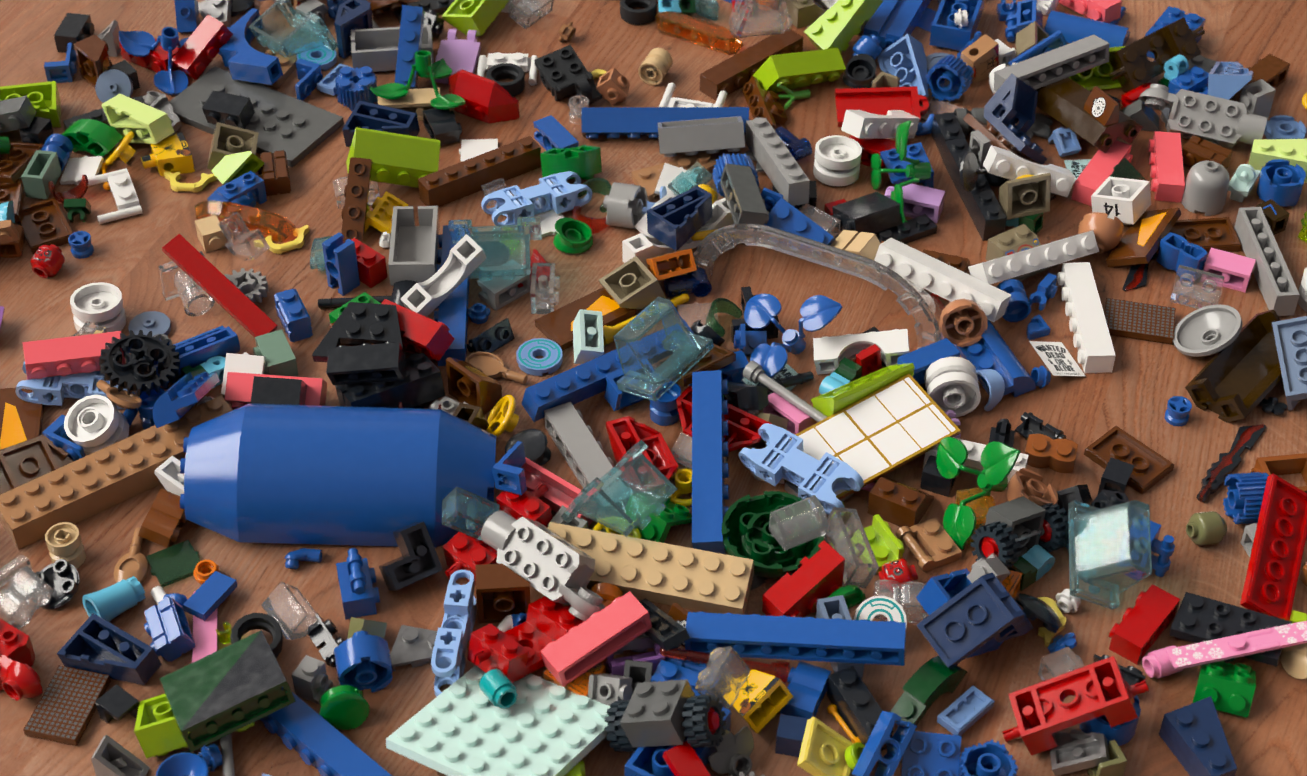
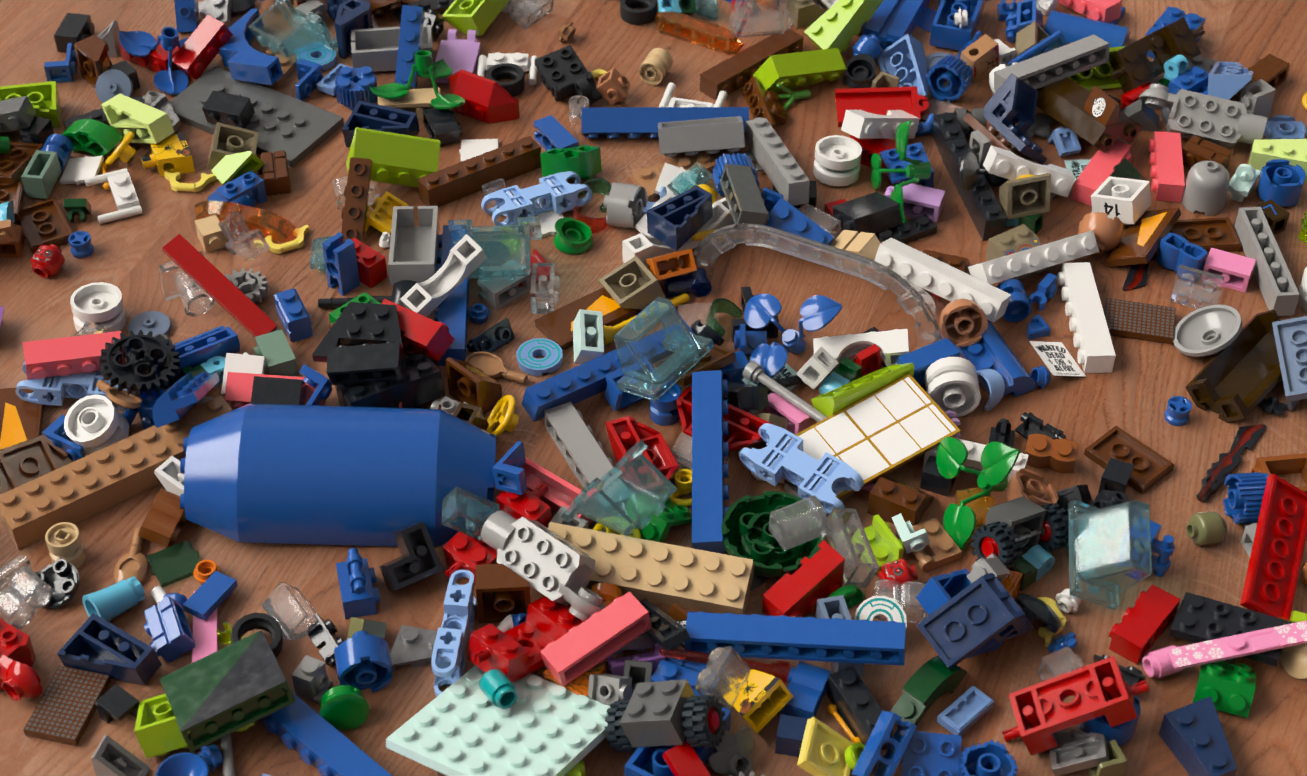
clear red helmet [48,175,88,203] -> none
blue arm [284,548,322,569] -> none
black piece [504,429,551,466] -> none
clear blue piece [775,126,812,161] -> none
none -> blue bracket [299,364,332,406]
none -> white brick [796,347,839,390]
none -> light aqua bracket [892,514,931,554]

